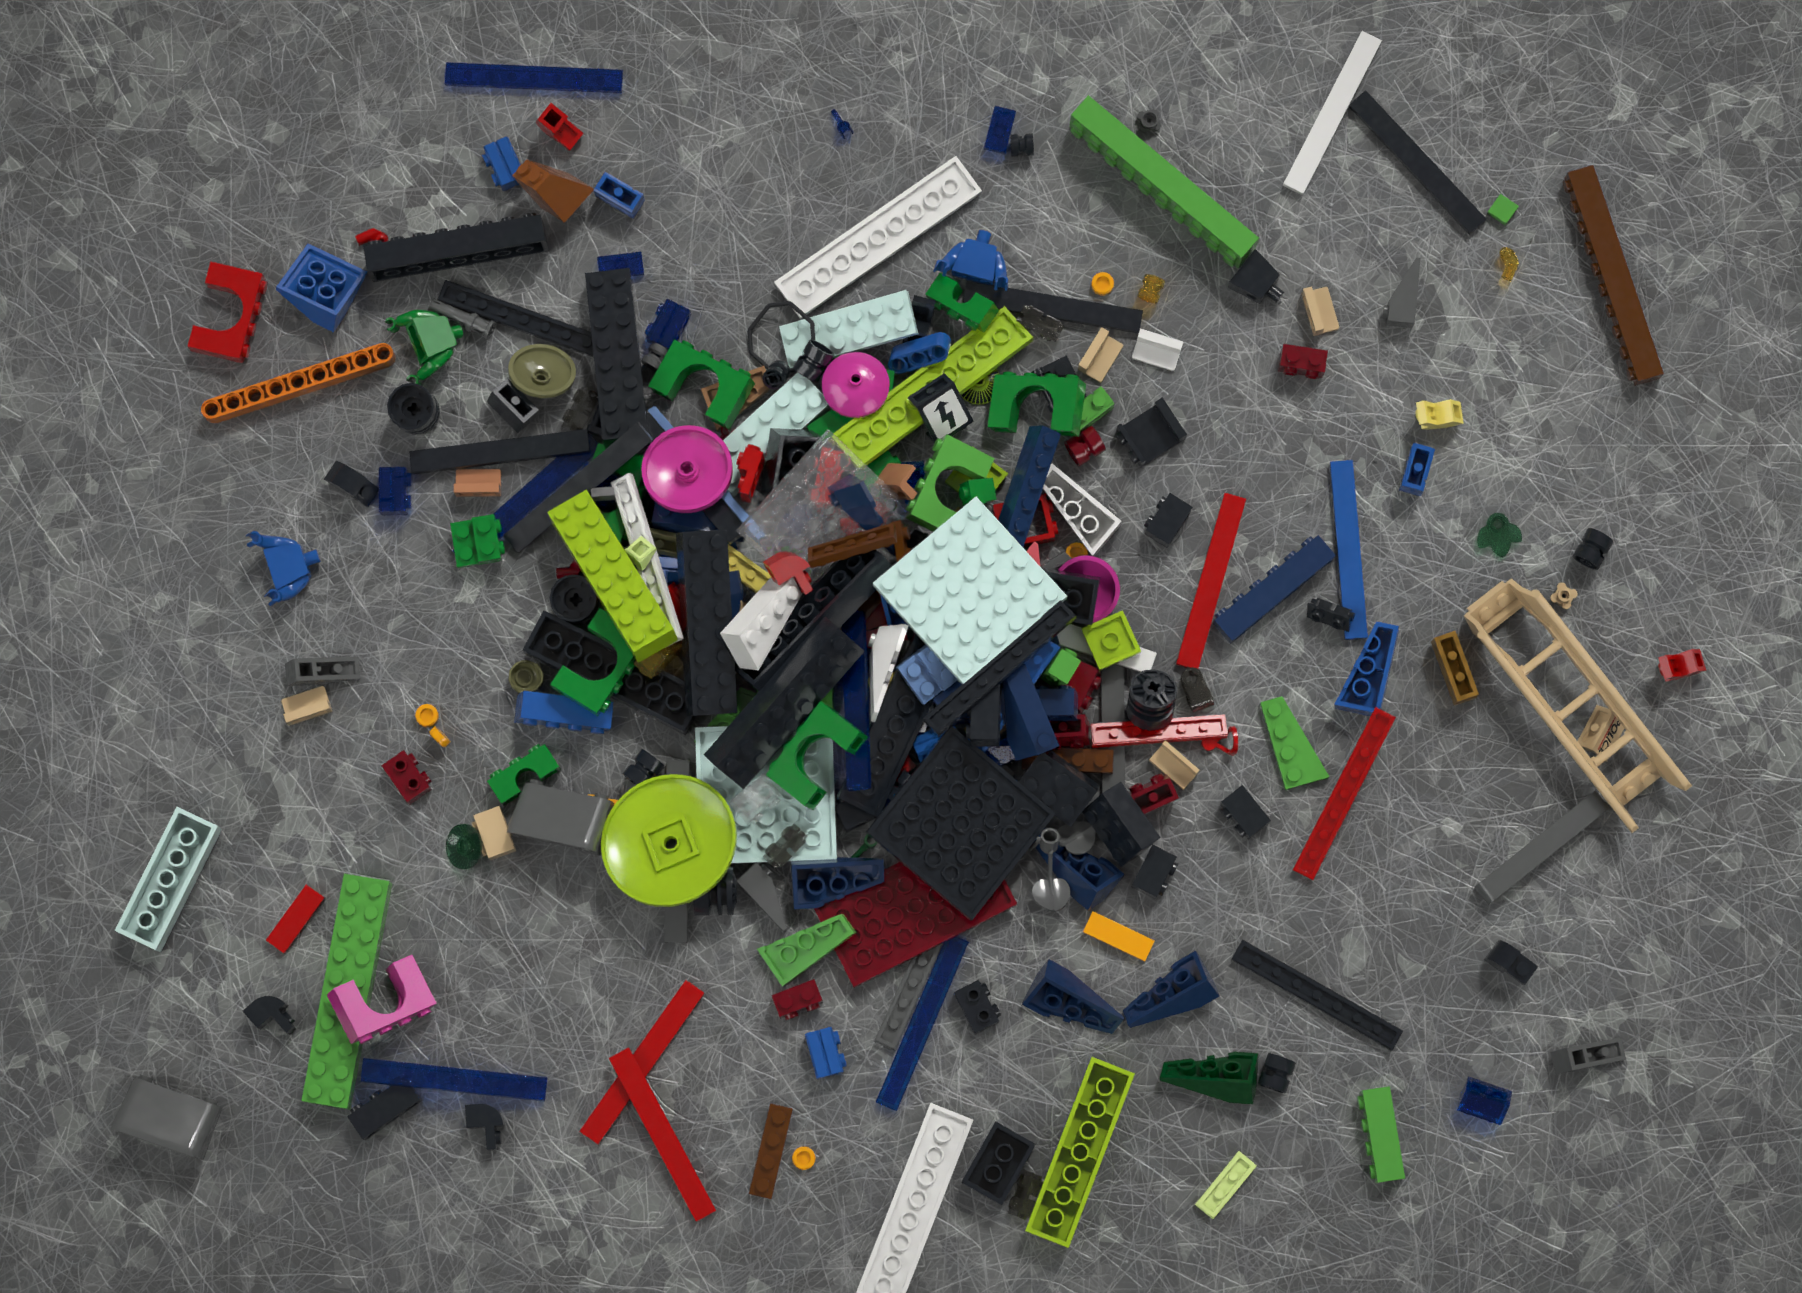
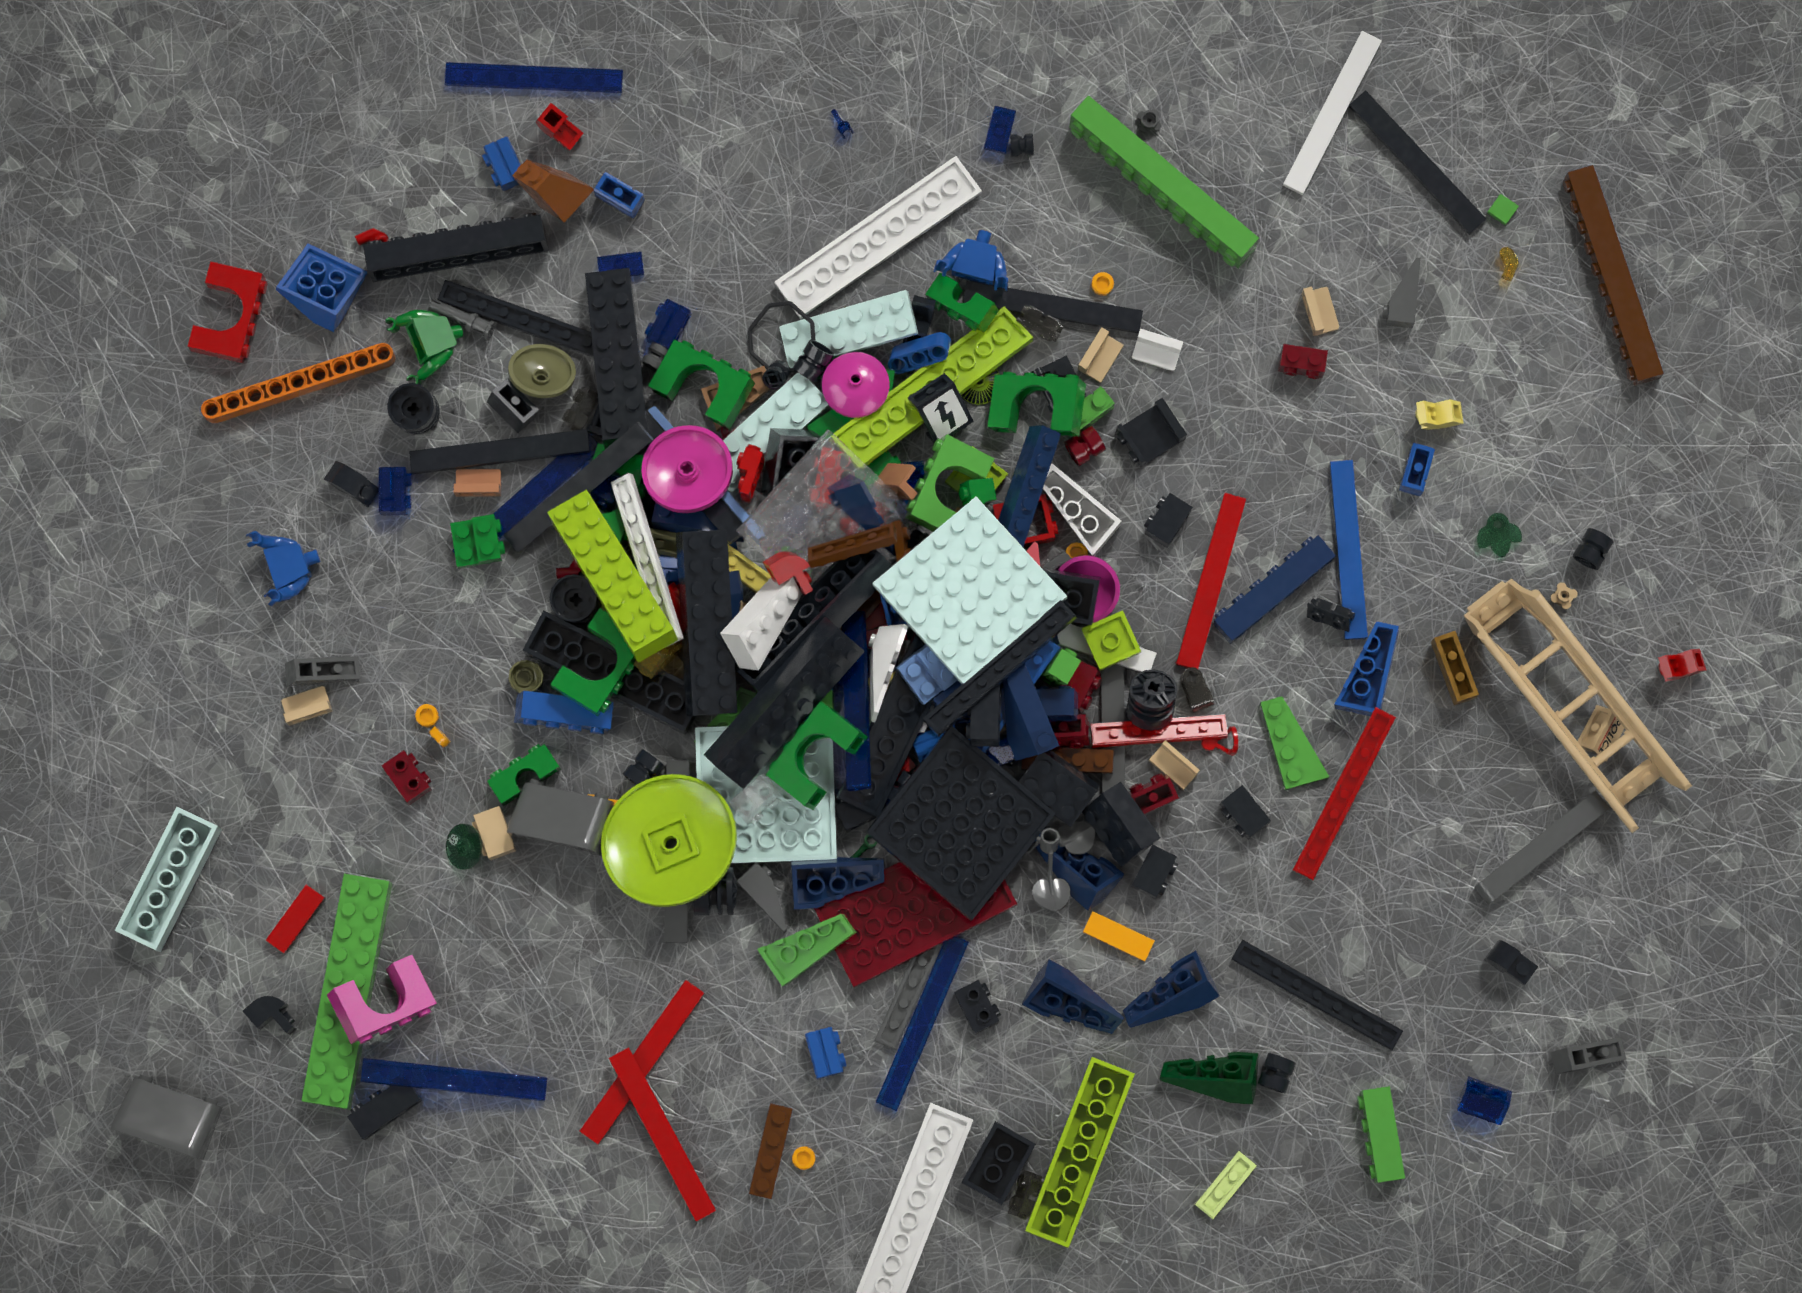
black brick [465,1104,506,1151] -> none
flat silver tile [591,487,615,502] -> none
yellowish green slope [625,536,657,571] -> none
clear smoke hinge [763,824,808,870] -> none
dark red brick [771,979,823,1020] -> none
clear yellow wheel [1137,274,1165,304] -> none
black torso [1228,249,1285,304] -> none

